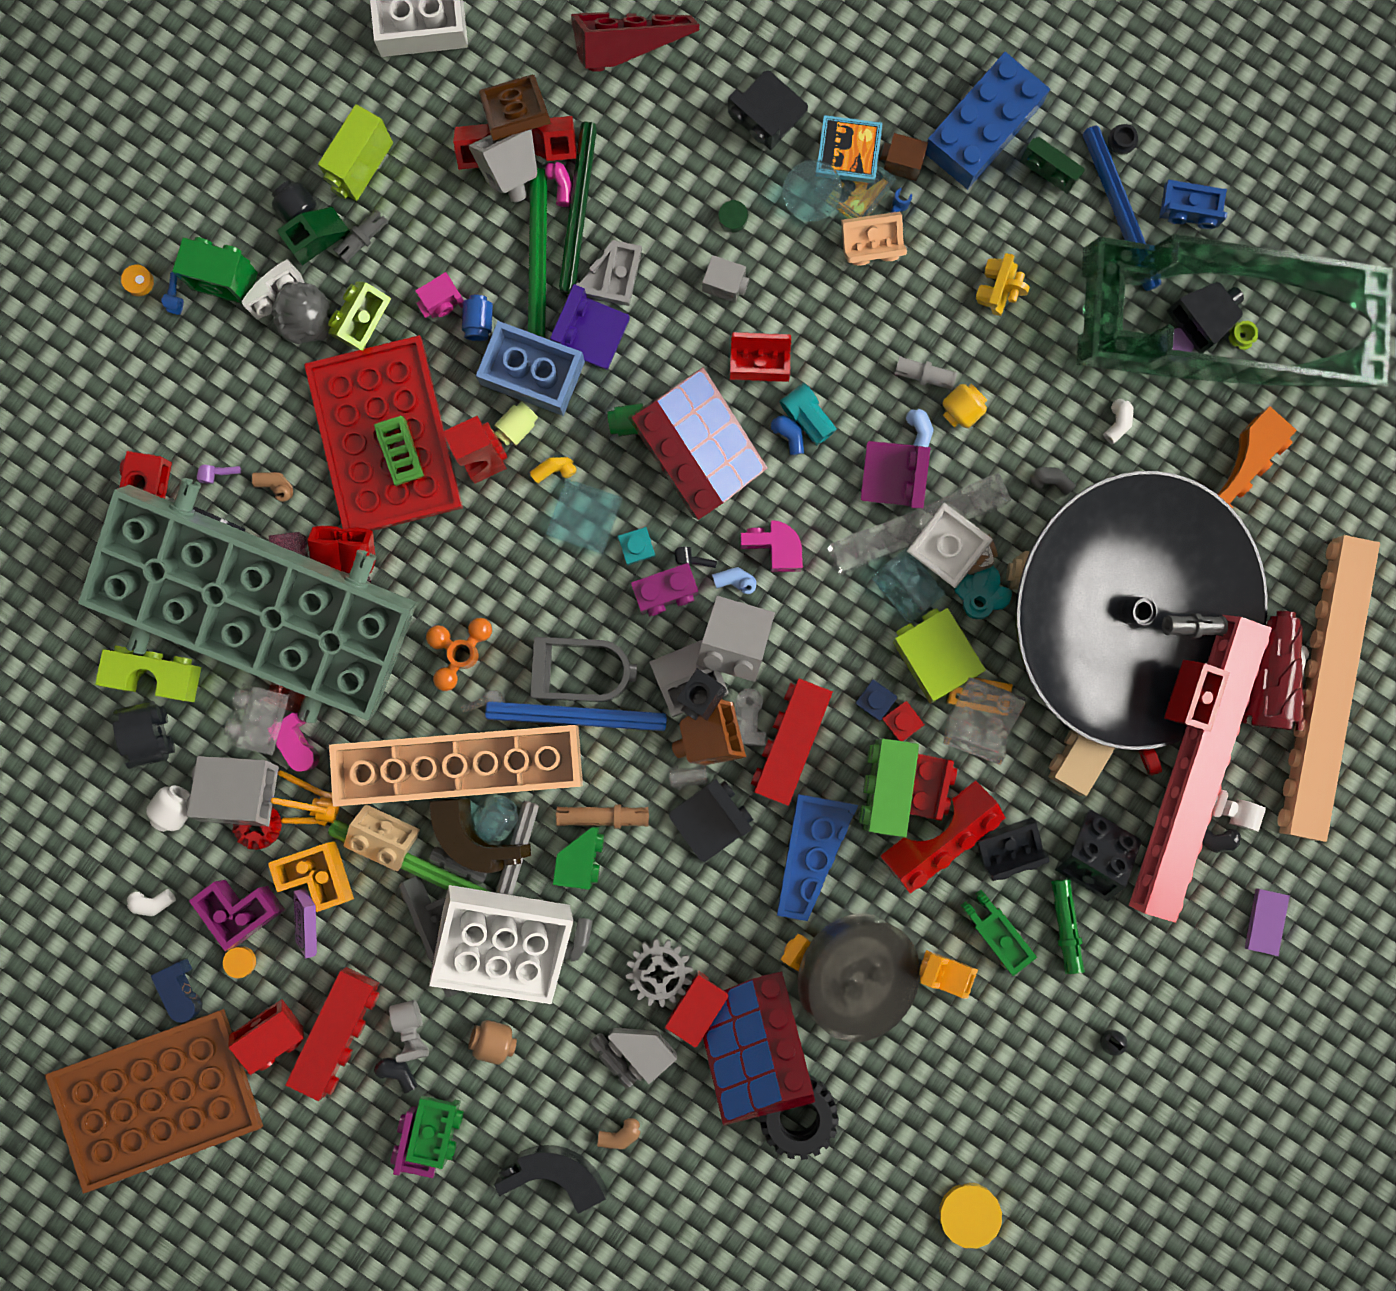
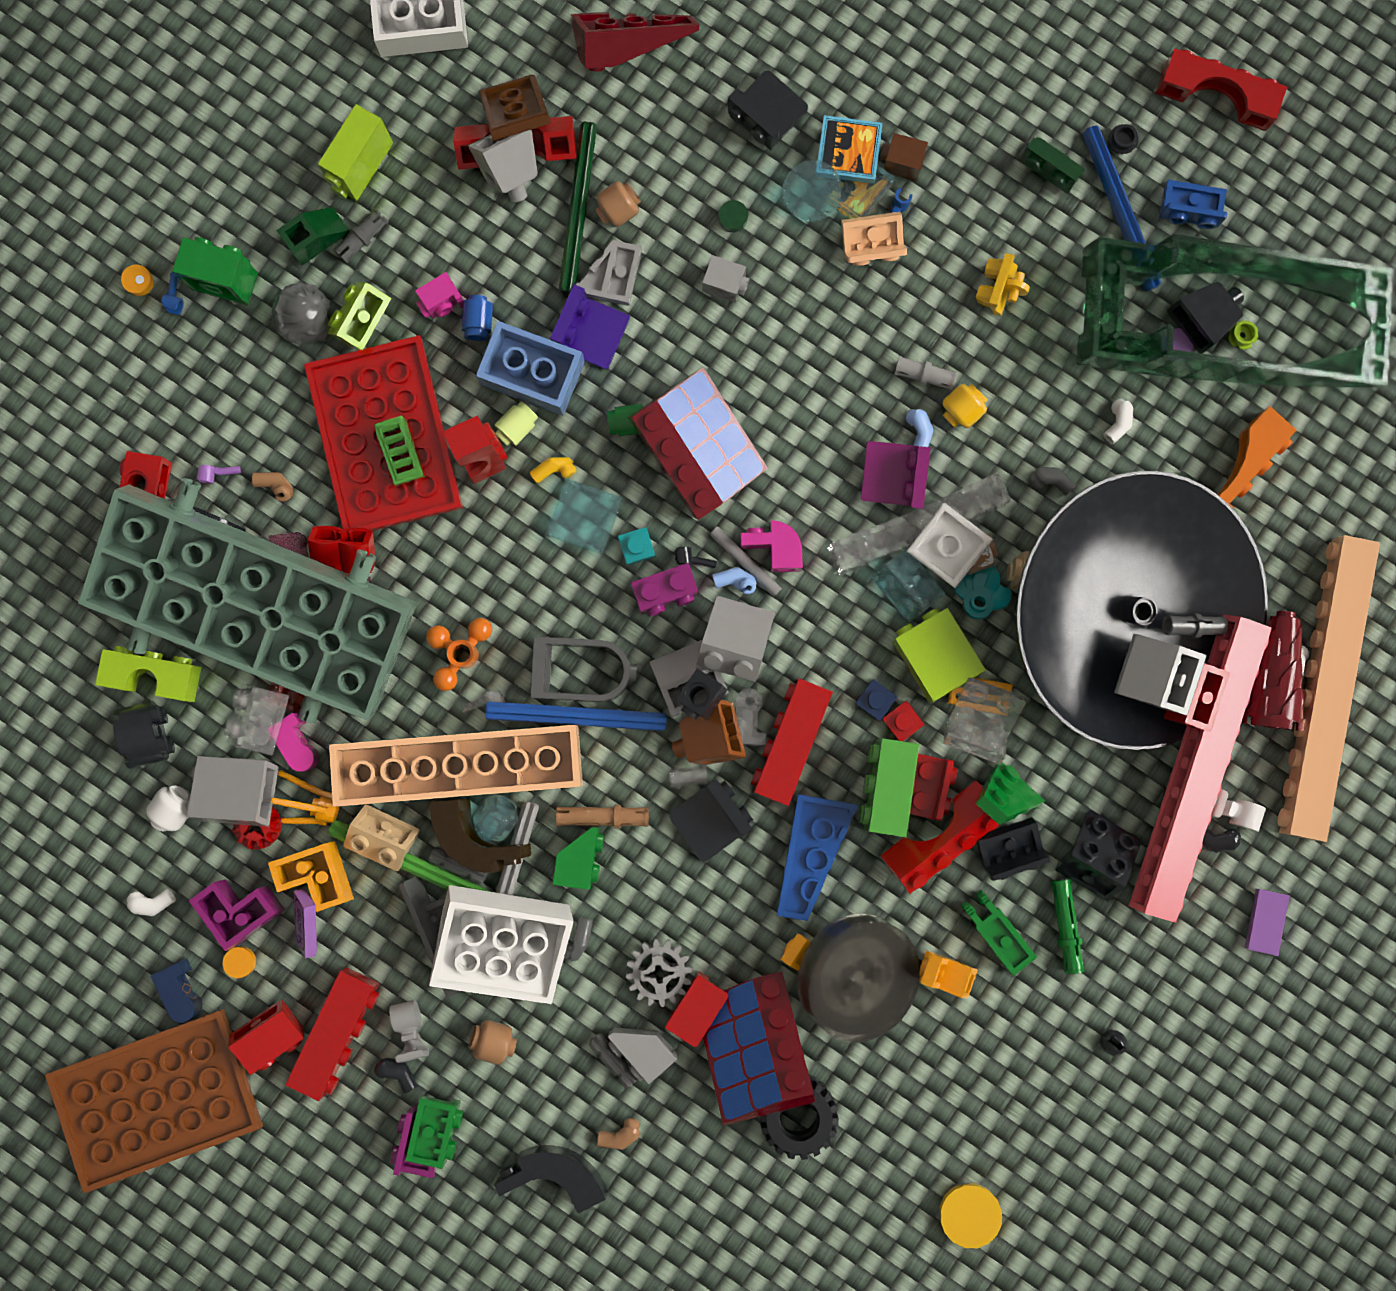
white slope [242,259,305,320] -> none
black head [272,180,317,223] -> none
green axle [528,168,547,338] -> none
dark pink arm [545,161,572,207] -> none
red bracket [730,332,791,382] -> none
blue arm [771,415,804,455] -> none
teal piece [779,383,837,446] -> none
blue brick [925,52,1050,190] -> none
tan brick [1048,730,1115,796] -> none
red tile [1139,749,1162,776] -> none
none -> medium nougat head [595,181,641,227]
none -> light grey bar [710,527,782,597]
none -> green wing [976,760,1046,825]
none -> light grey slope [1114,633,1207,715]
none -> red arch [1155,48,1287,131]

